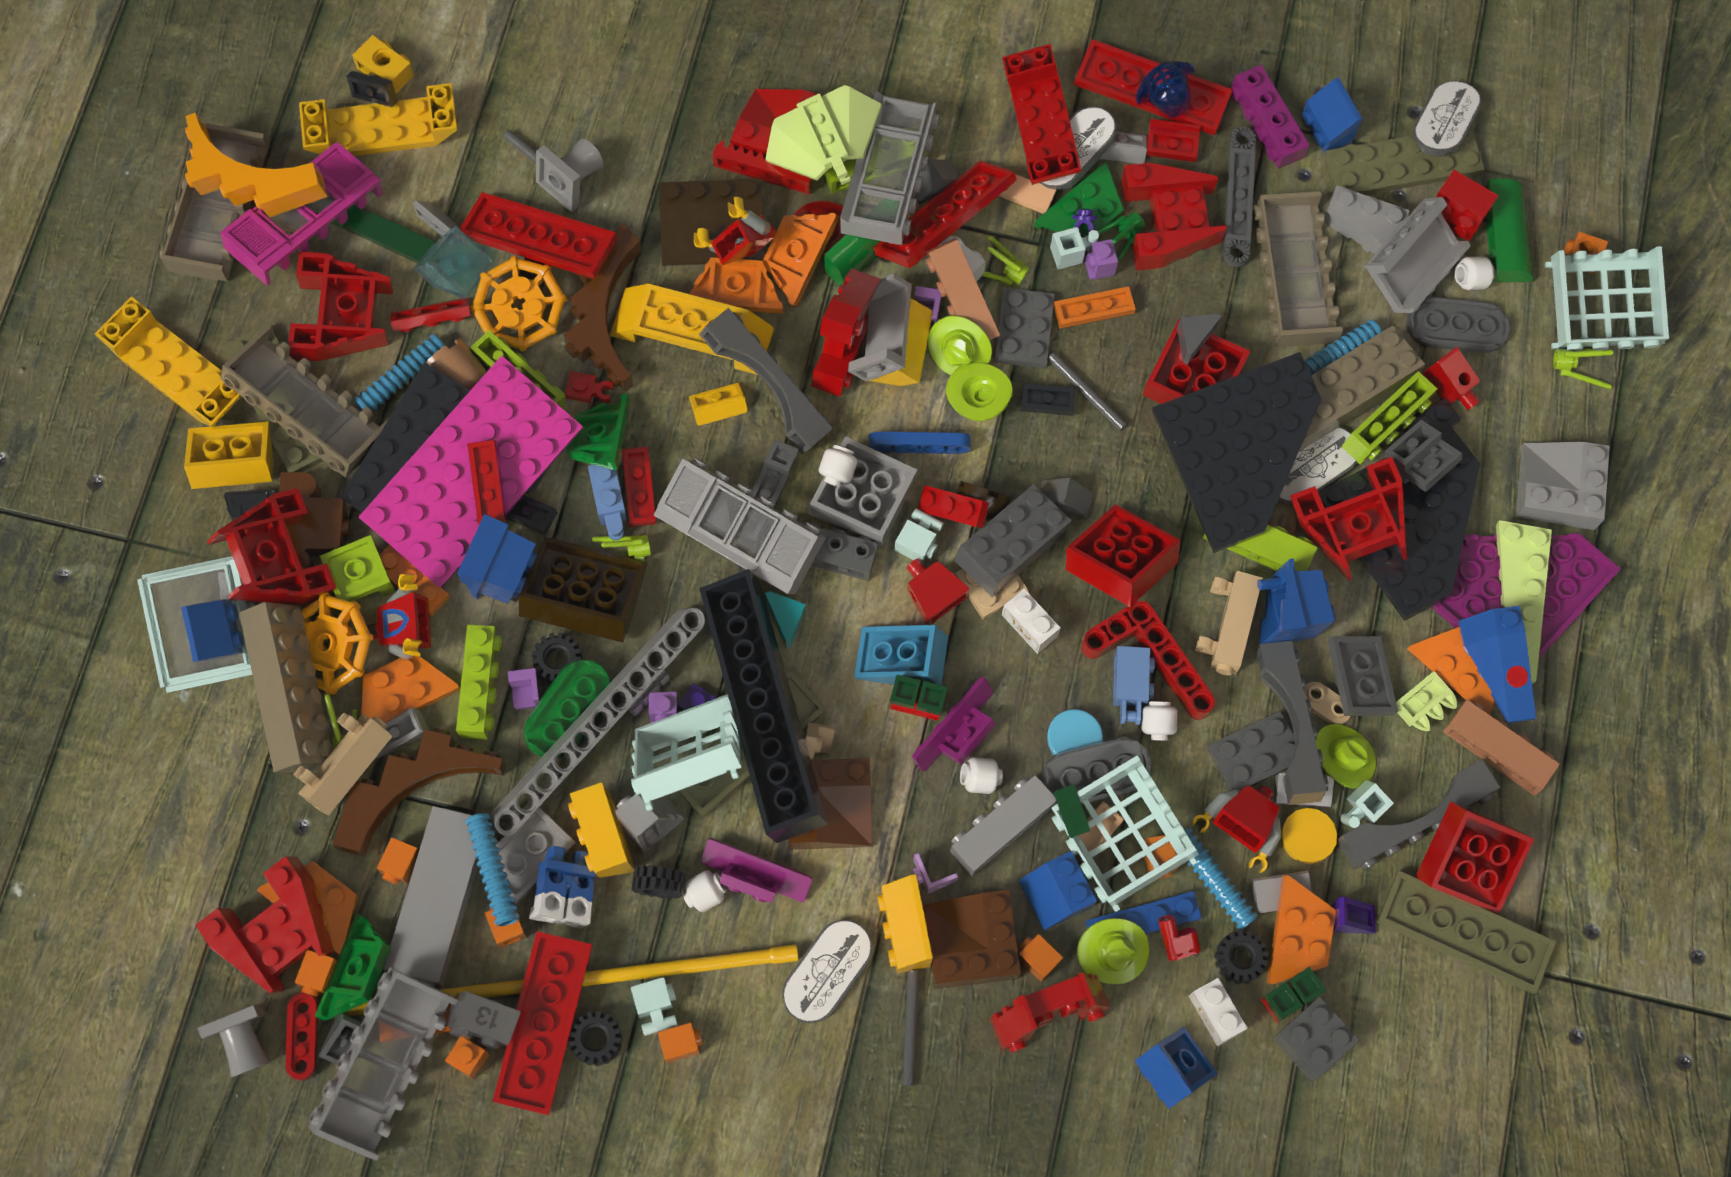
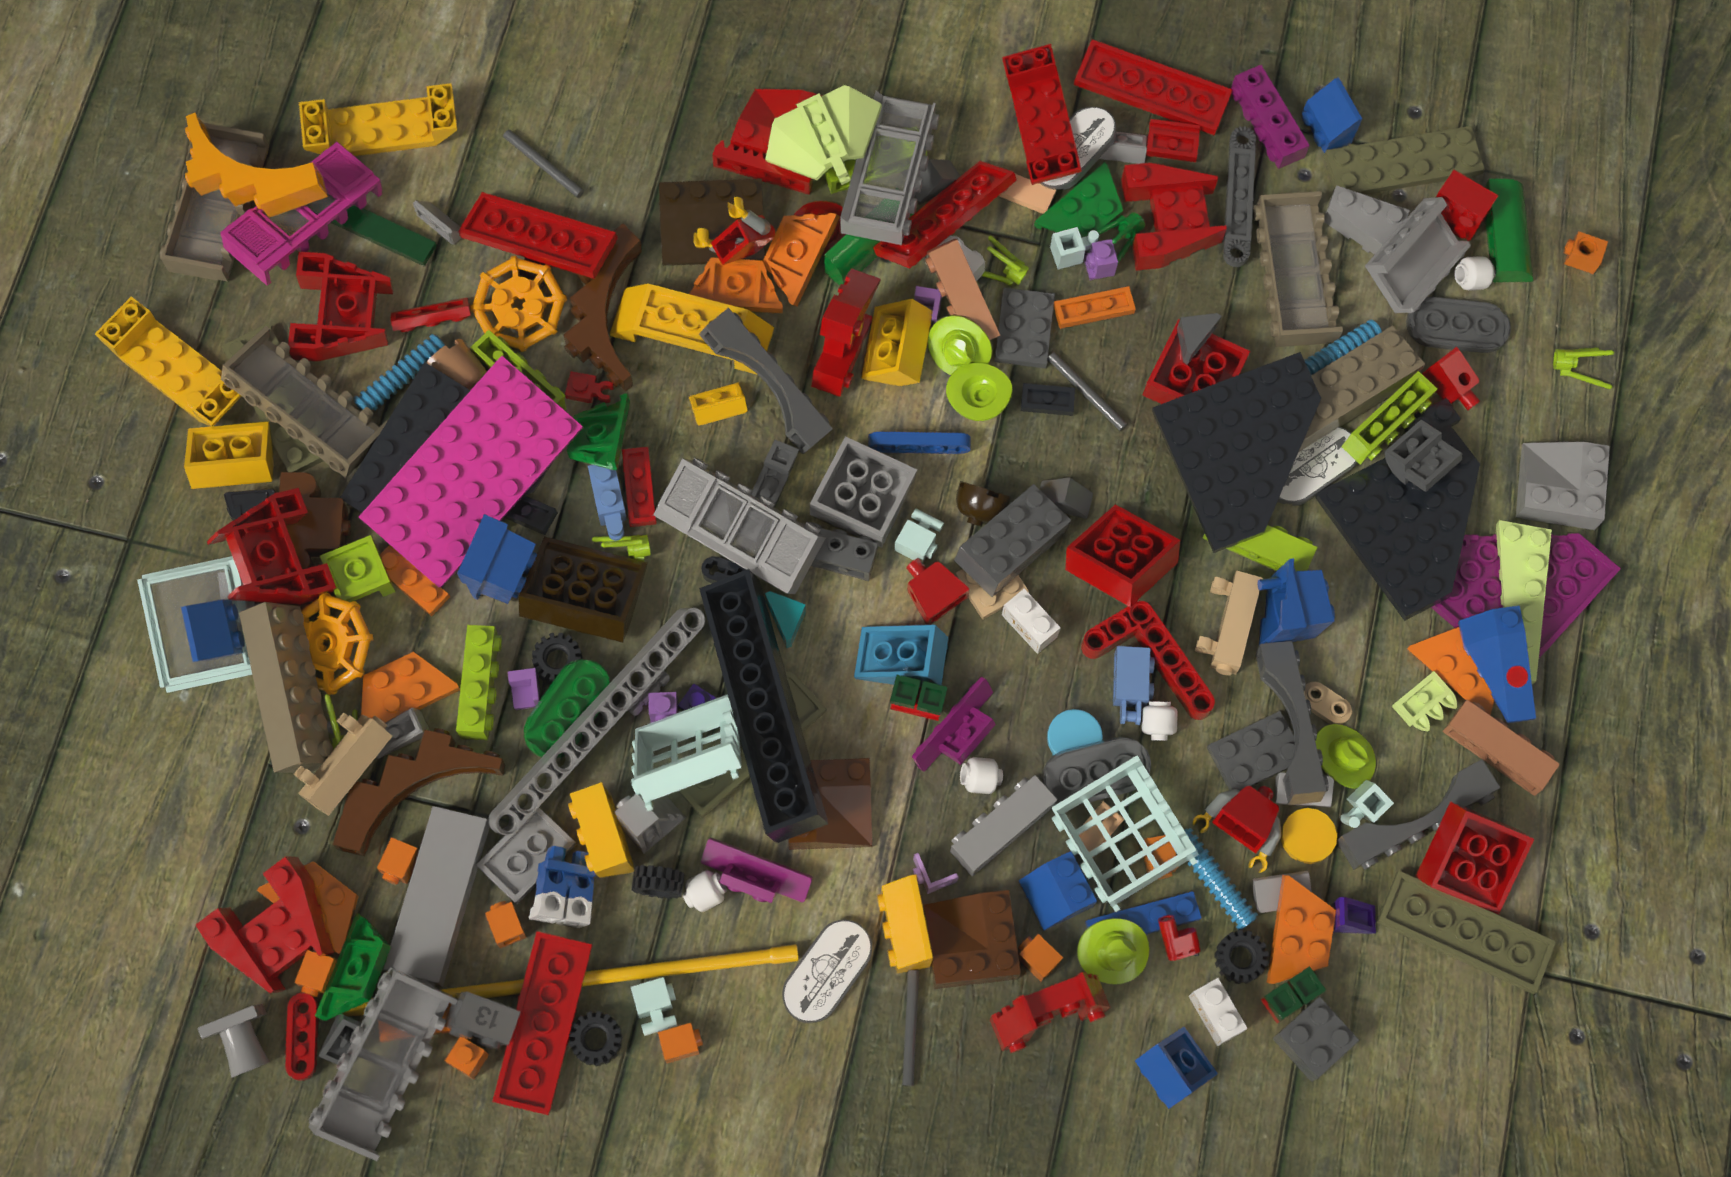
black plate [346,71,398,107] -> none
yellow brick [352,35,414,94] -> none
torso [367,574,431,660] -> none
clear light blue slope [414,225,493,299] -> none
dark azure piece [465,813,520,926] -> none
red plate [467,440,506,524] -> none
light grey plant [536,139,603,212] -> none
tan bracket [805,722,835,760] -> none
white head [818,445,857,487] -> none
light grey panel [848,274,912,382] -> none
red plate [918,485,990,529] -> none
dark green sticker [1054,785,1090,838] -> none
dark purple plate [1072,208,1098,233] -> none
clear blue piece [1136,61,1195,118] -> none
red wedge [1290,457,1407,581] -> none
dark grey plate [1328,636,1398,716] -> none
white tile [1412,81,1482,156] -> none
light aqua window [1545,246,1669,351] -> none
none -> black beam [701,556,746,583]

